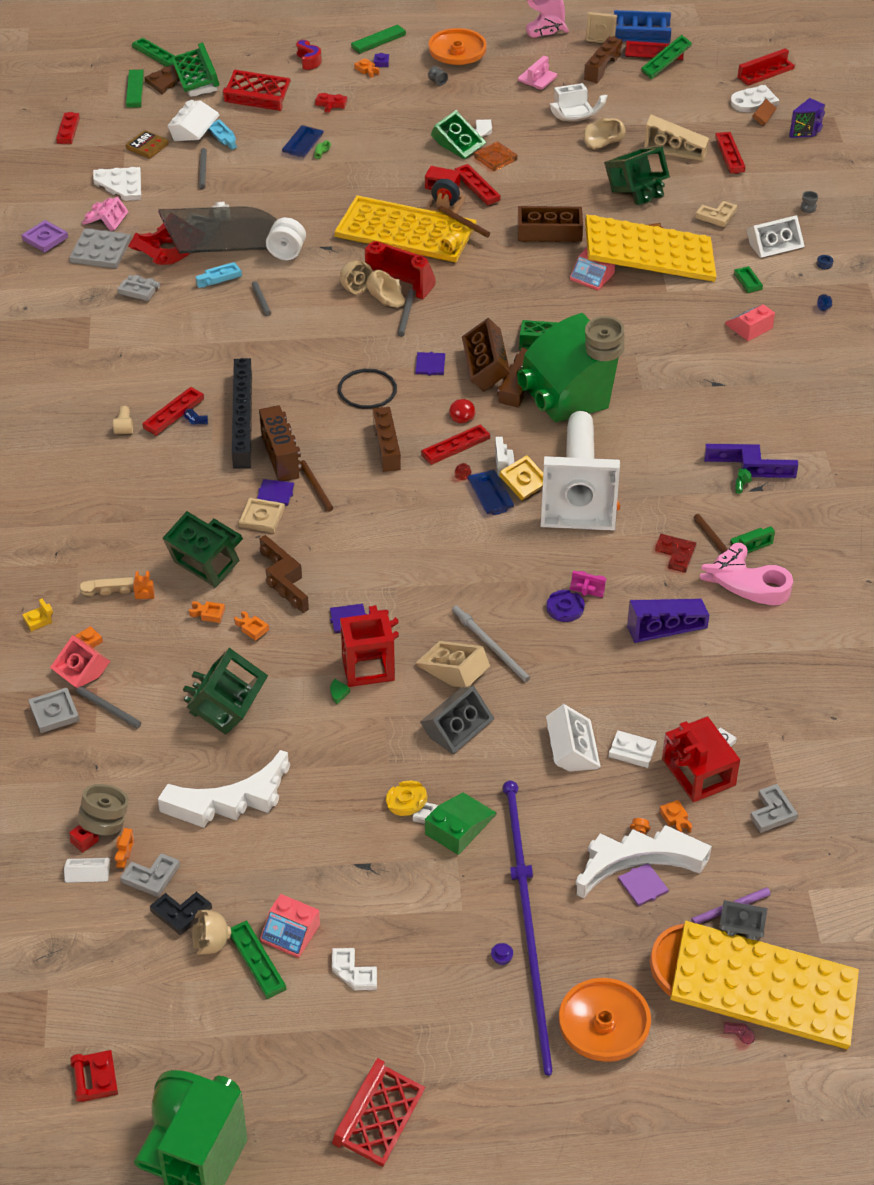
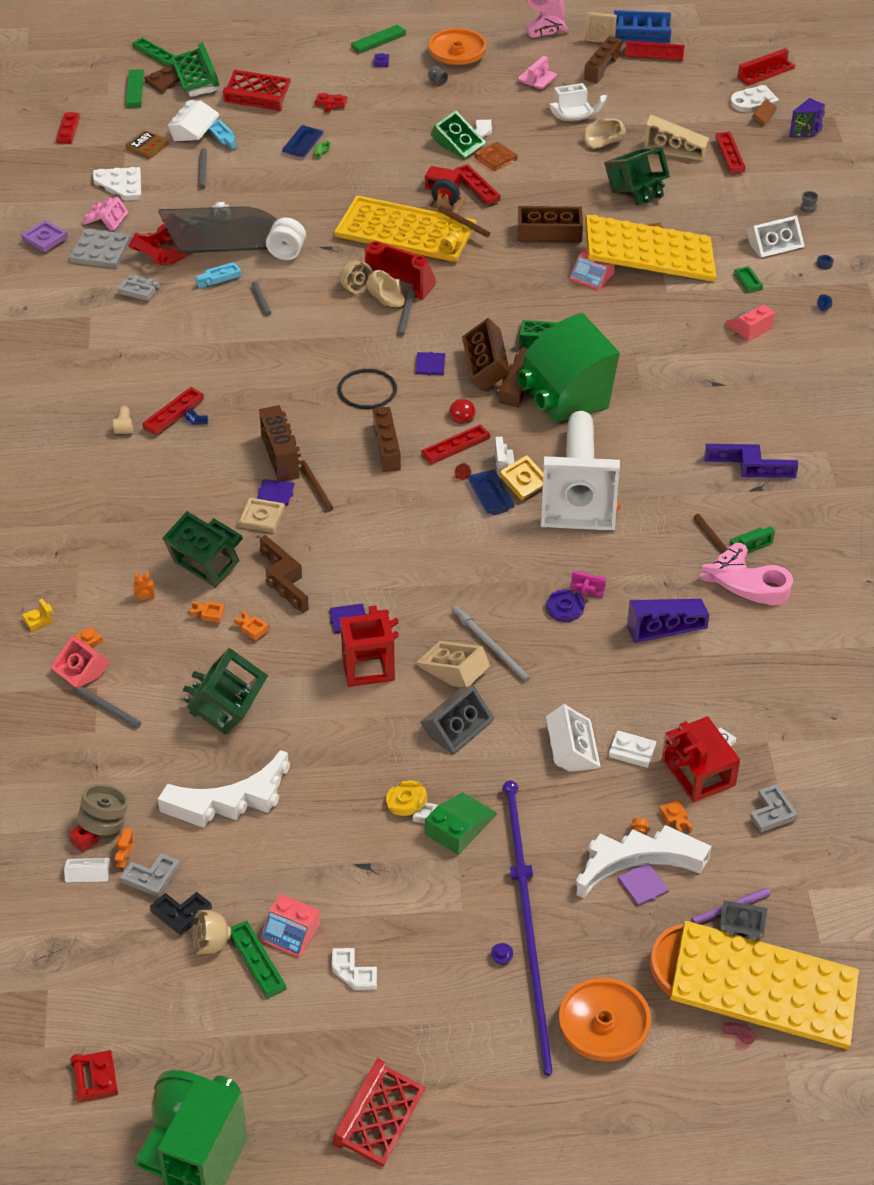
light grey plate [28,688,80,733] -> none
tan hinge [80,577,134,597] -> none
black brick [232,358,252,469] -> none
red animal [296,40,322,70] -> none
green tile [330,679,350,704] -> none
orange plate [354,58,379,78] -> none
dark tan wheel [585,316,624,361] -> none
green tile [641,35,692,79] -> none
clear red plate [655,534,697,573] -> none
tan plate [695,201,738,227] -> none
green plate [735,468,752,494] -> none

